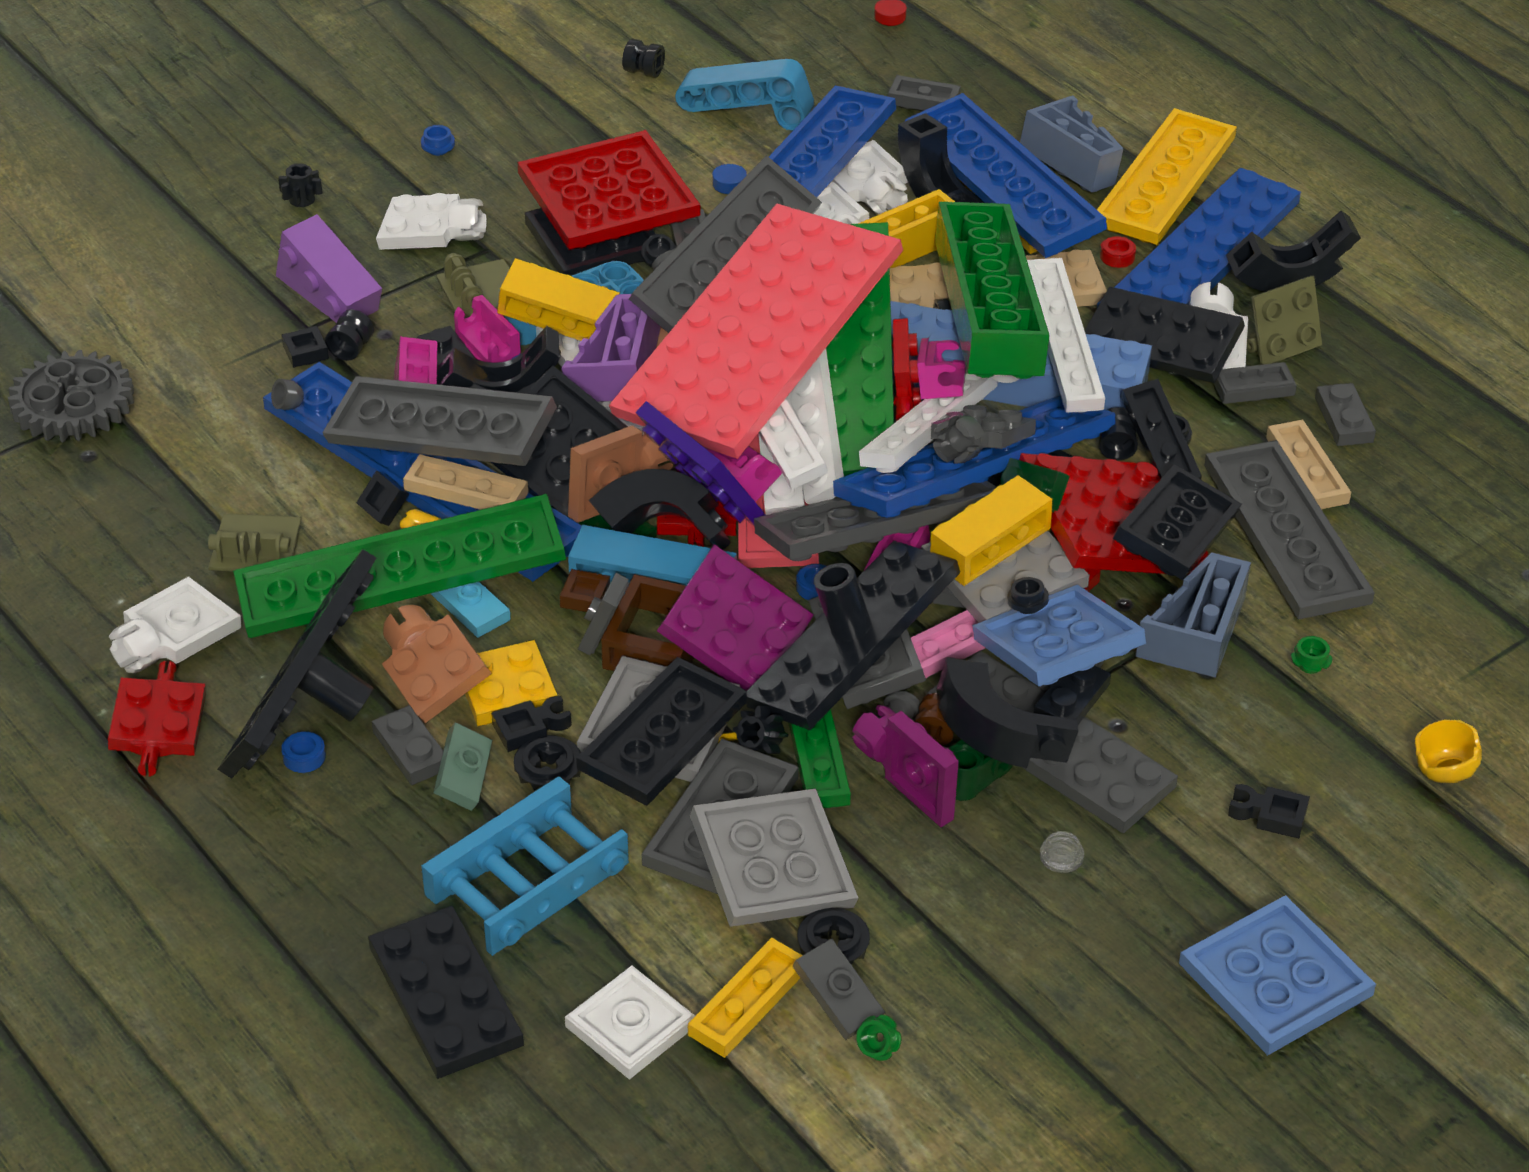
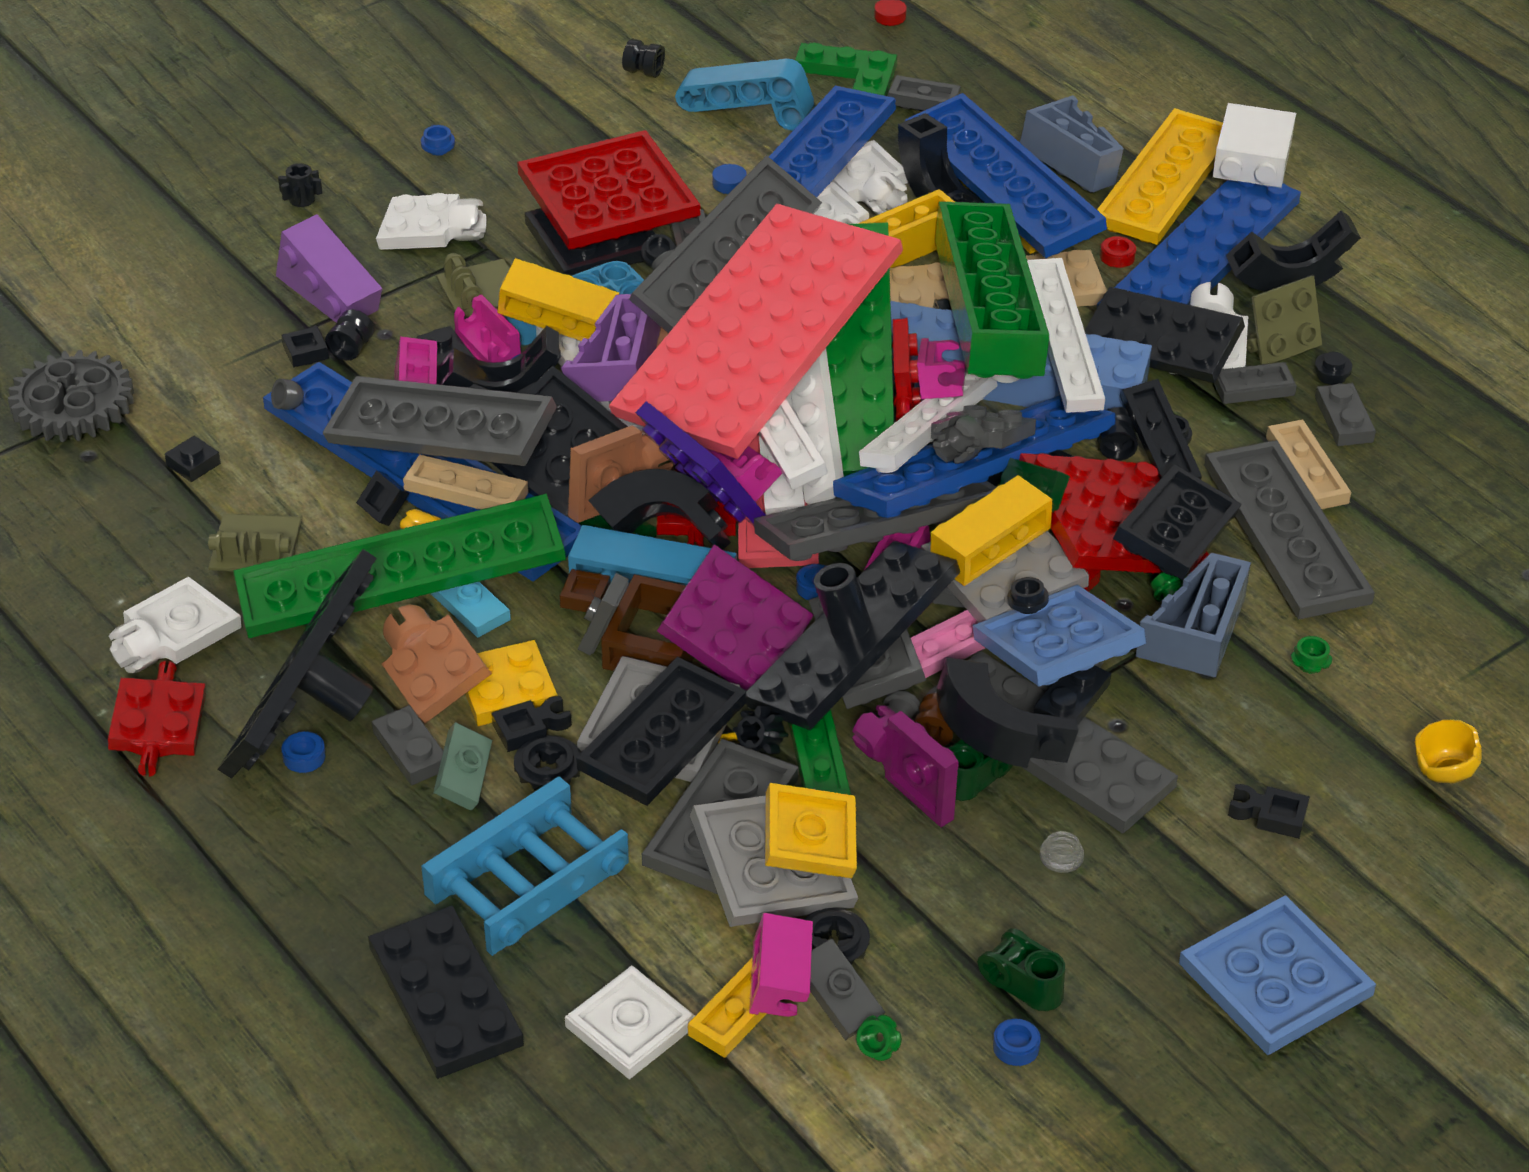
none -> black plate [164,435,221,482]
none -> dark pink hinge [749,913,813,1017]
none -> yellow plate [765,783,857,878]
none -> green plate [795,43,897,96]
none -> dark green piece [977,928,1065,1011]
none -> blue tile [993,1019,1041,1066]
none -> green plate [1151,572,1187,602]
none -> white brick [1213,103,1296,188]
none -> black plate [1314,352,1352,385]

